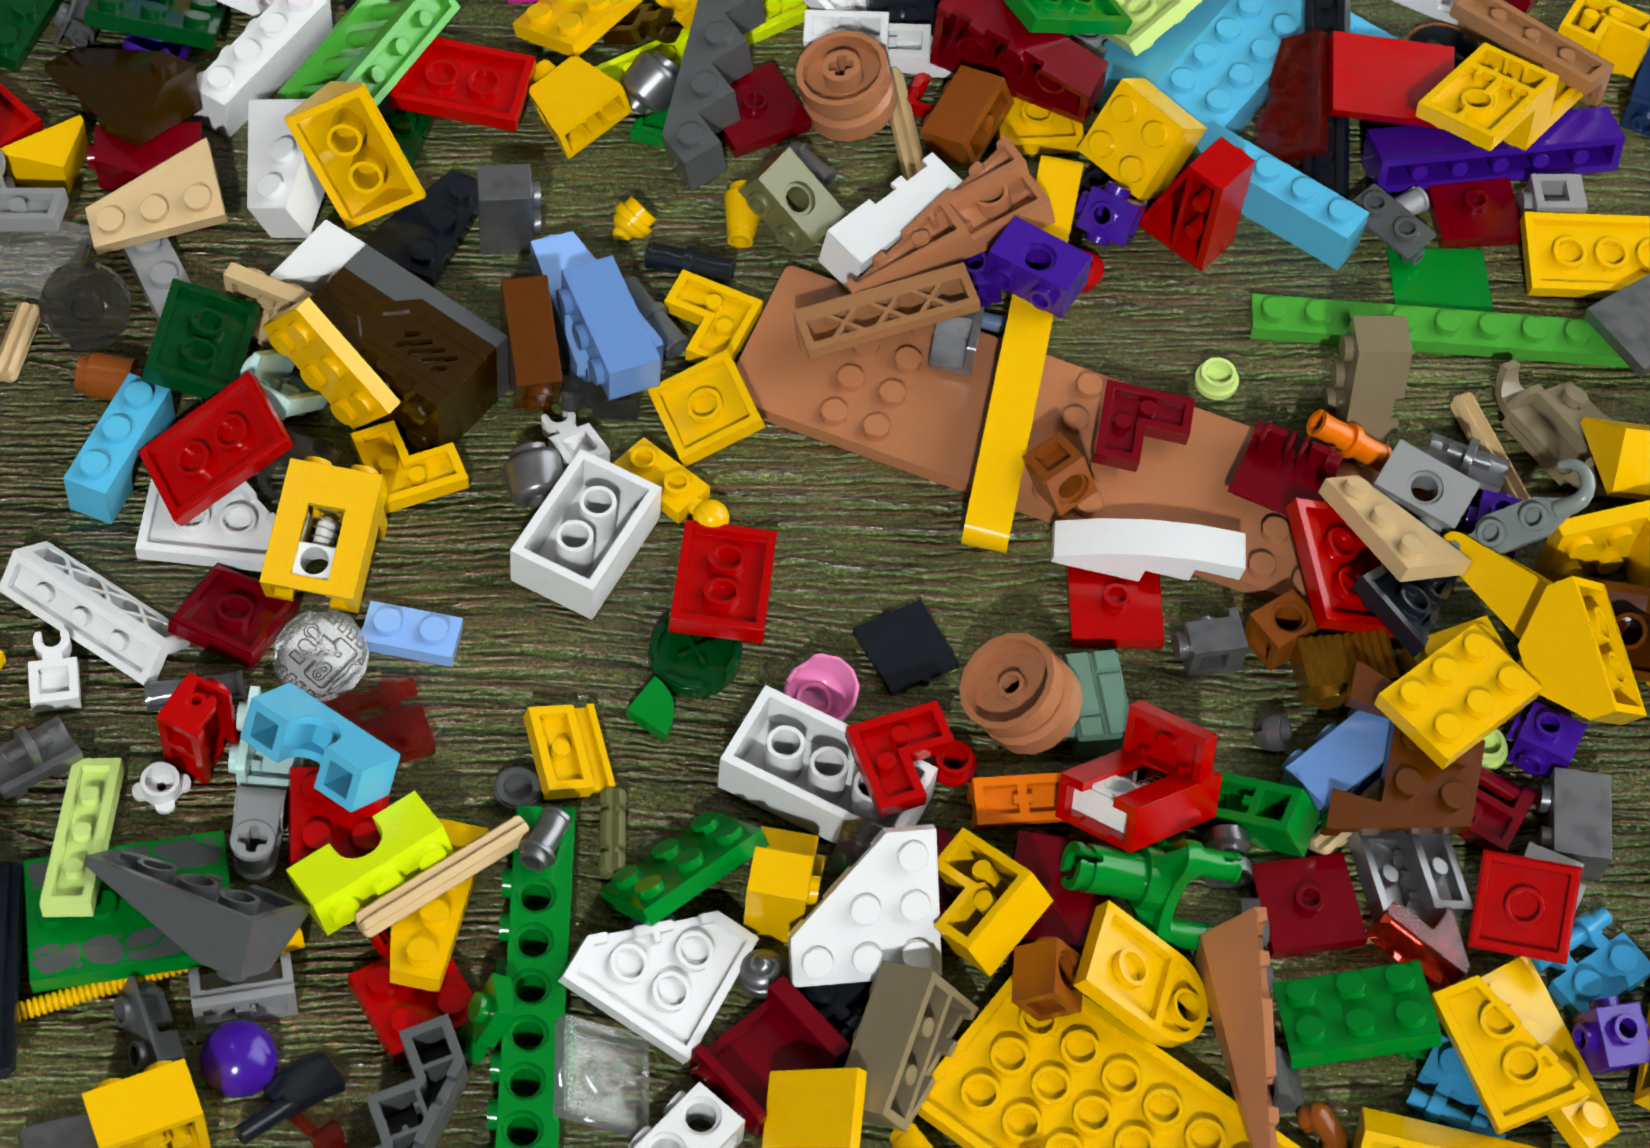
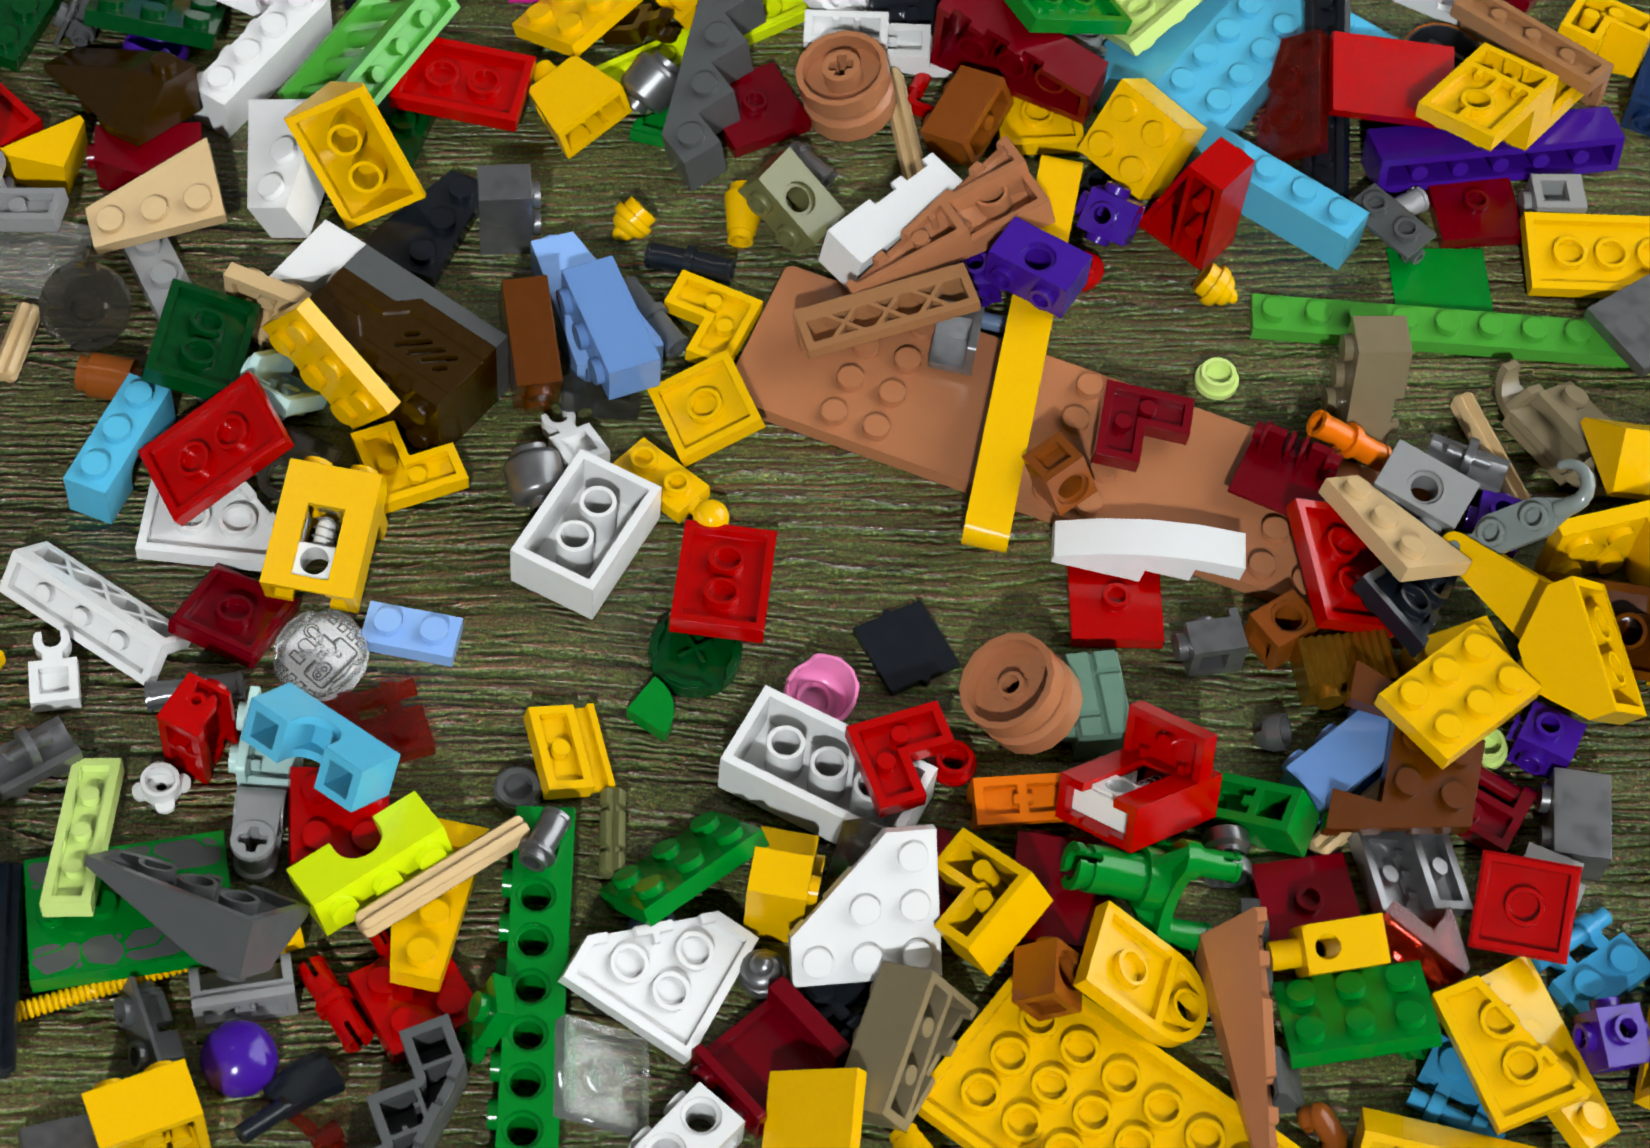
none -> red pin [296,955,374,1053]
none -> yellow plate [1192,262,1238,306]
none -> yellow torso [1266,913,1391,979]

